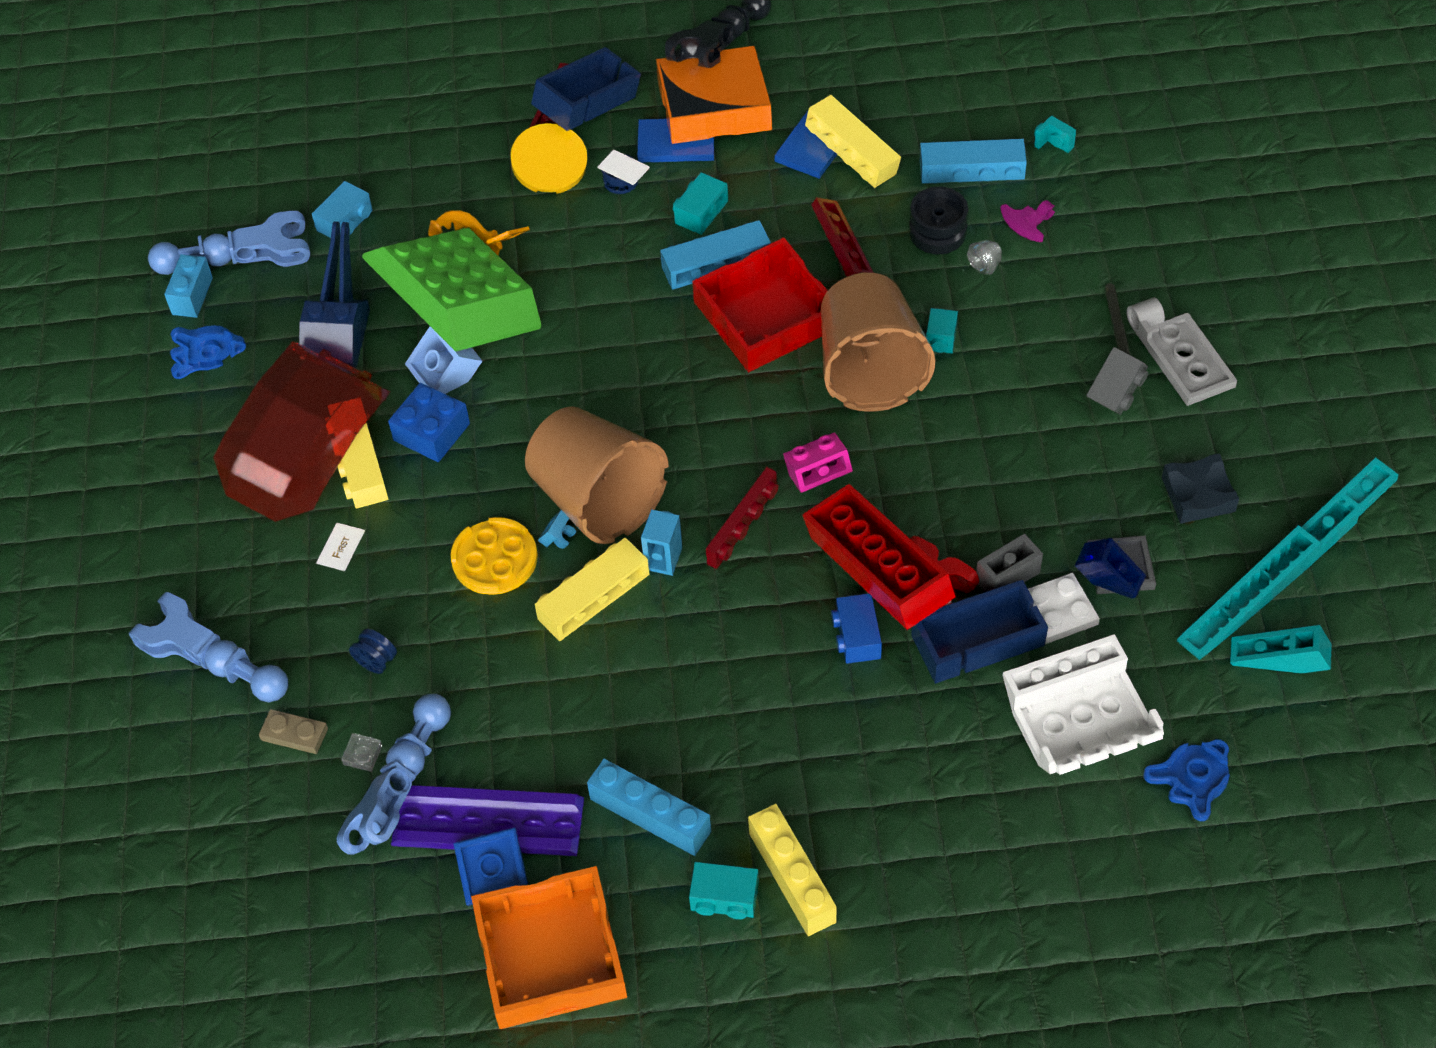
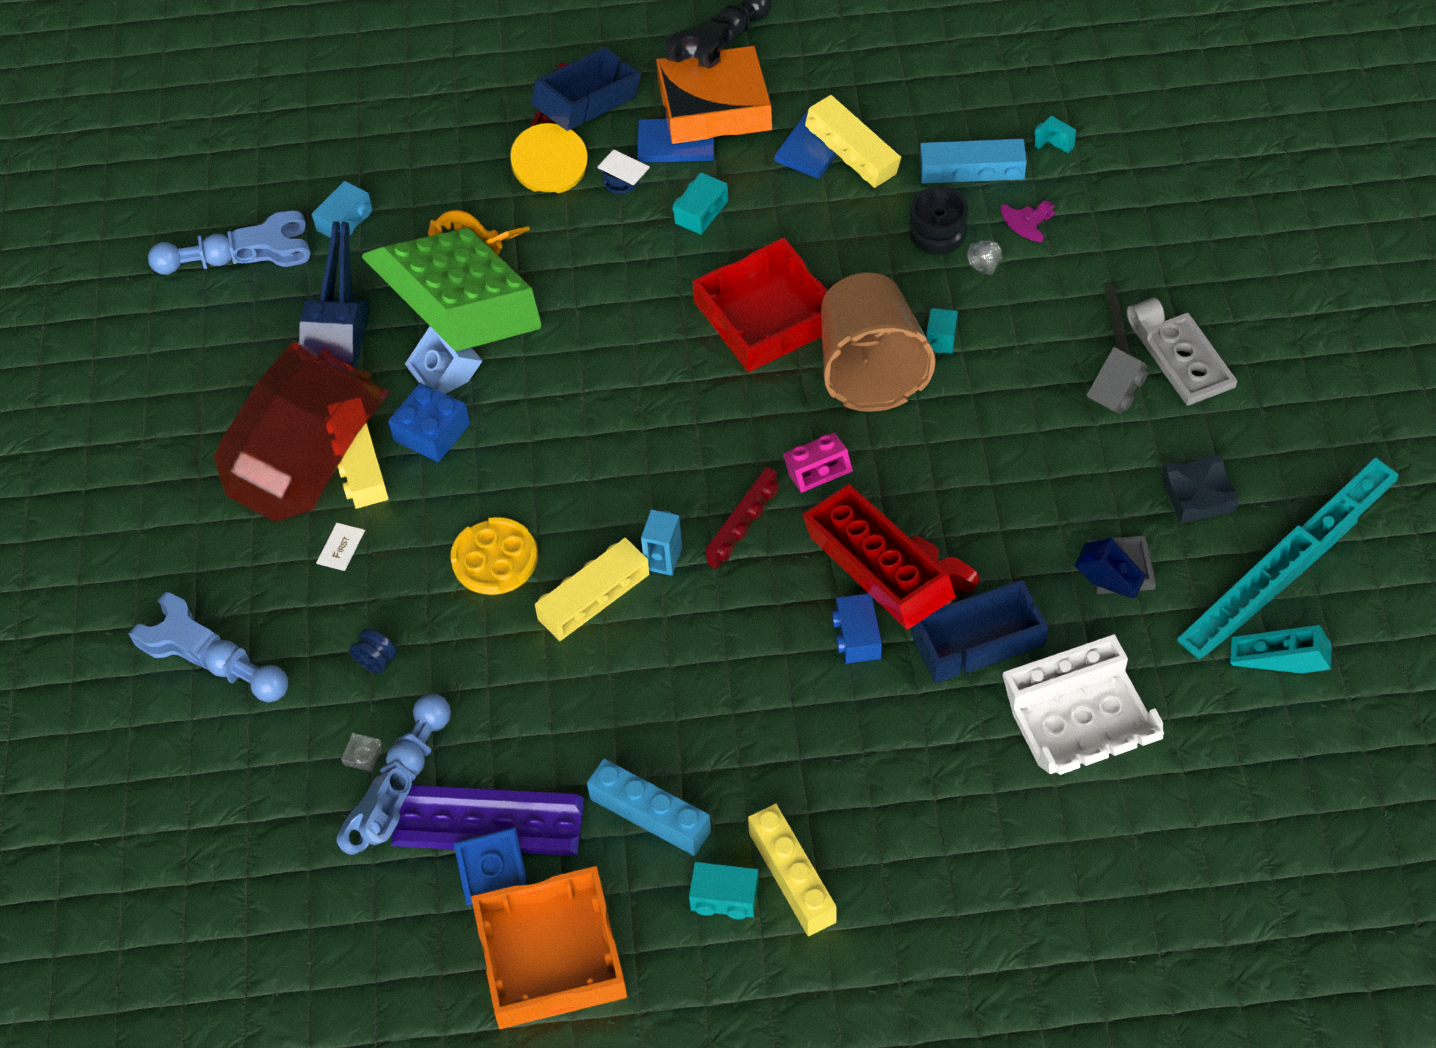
dark azure brick [164,254,213,318] -> none
blue tile [170,325,246,379] -> none
dark tan plate [259,709,328,754] -> none
medium nougat cone [525,406,669,544] -> none
dark azure tile [537,510,576,549] -> none
dark azure brick [660,220,771,290] -> none
dark red plate [811,197,874,277] -> none
dark grey brick [977,534,1043,592] -> none
white plate [1028,573,1100,644] -> none
blue tile [1143,739,1230,821] -> none

